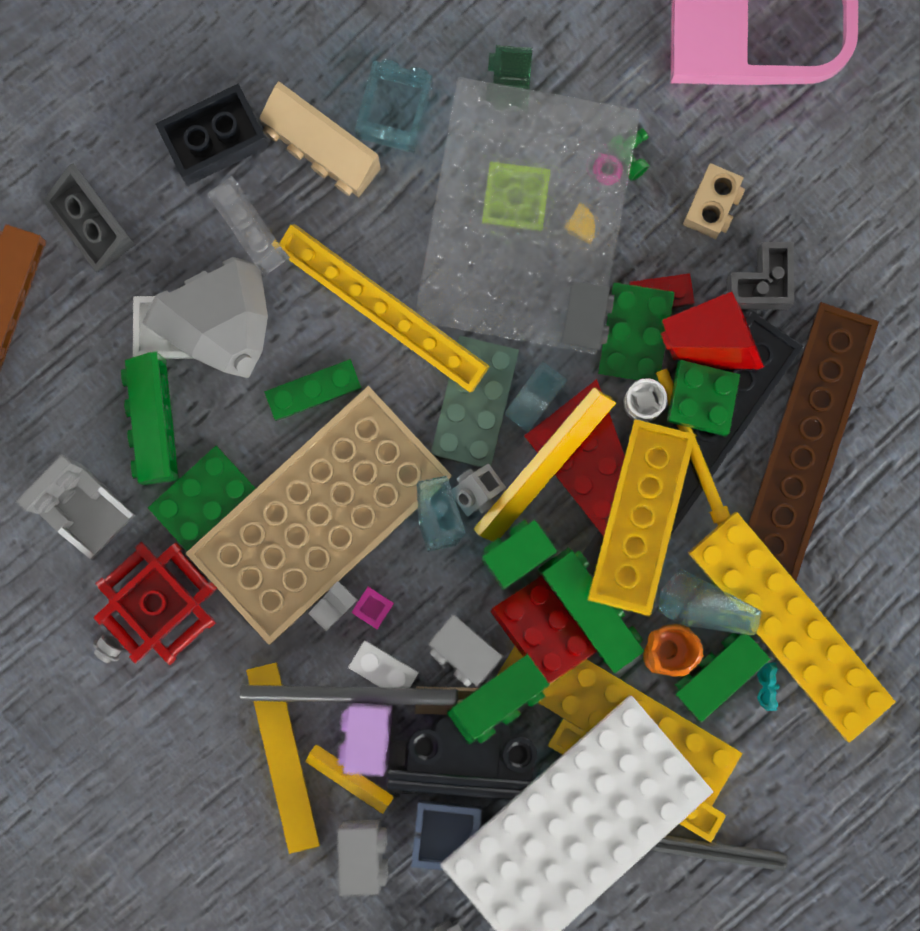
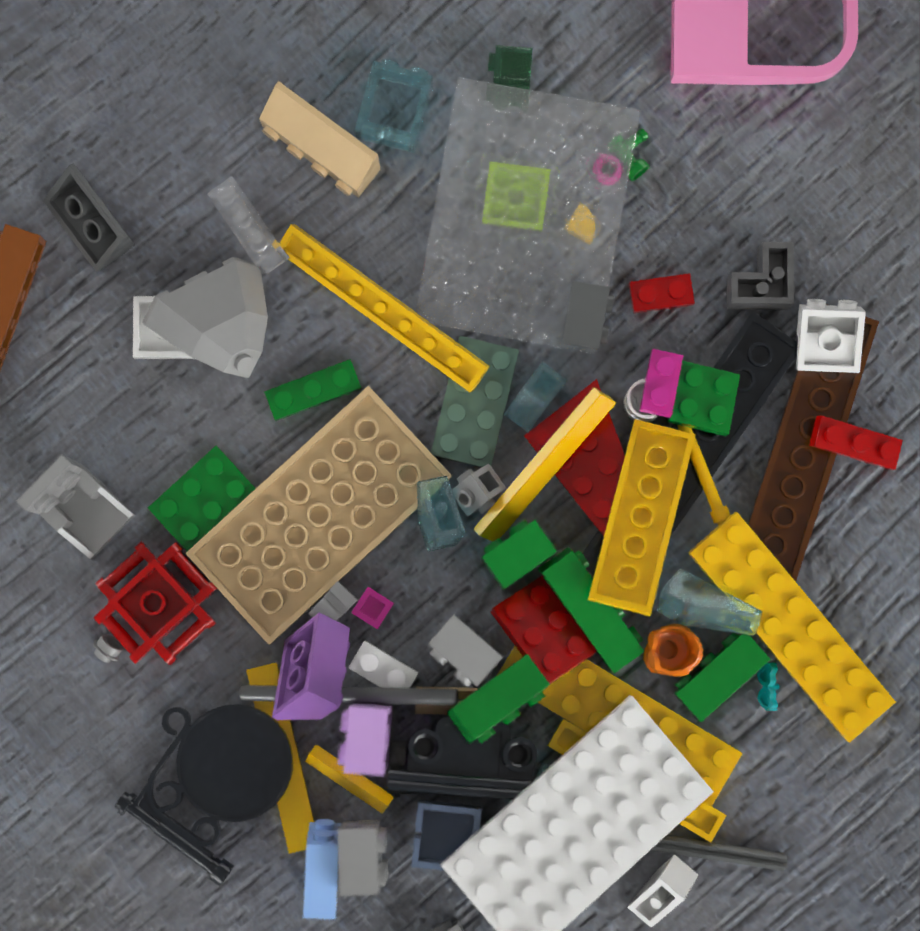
green slope [121,351,179,485] -> none
black brick [155,83,269,186] -> none
green plate [598,282,675,382] -> none
red slope [661,291,764,369] -> none
tan brick [683,163,745,239] -> none
none -> black piece [115,704,293,887]
none -> medium lavender slope [272,613,350,720]
none -> light blue brick [303,819,341,919]
none -> white slope [627,855,698,928]
none -> dark pink plate [639,349,683,418]
none -> white plate [796,299,866,373]
none -> red plate [809,416,903,470]

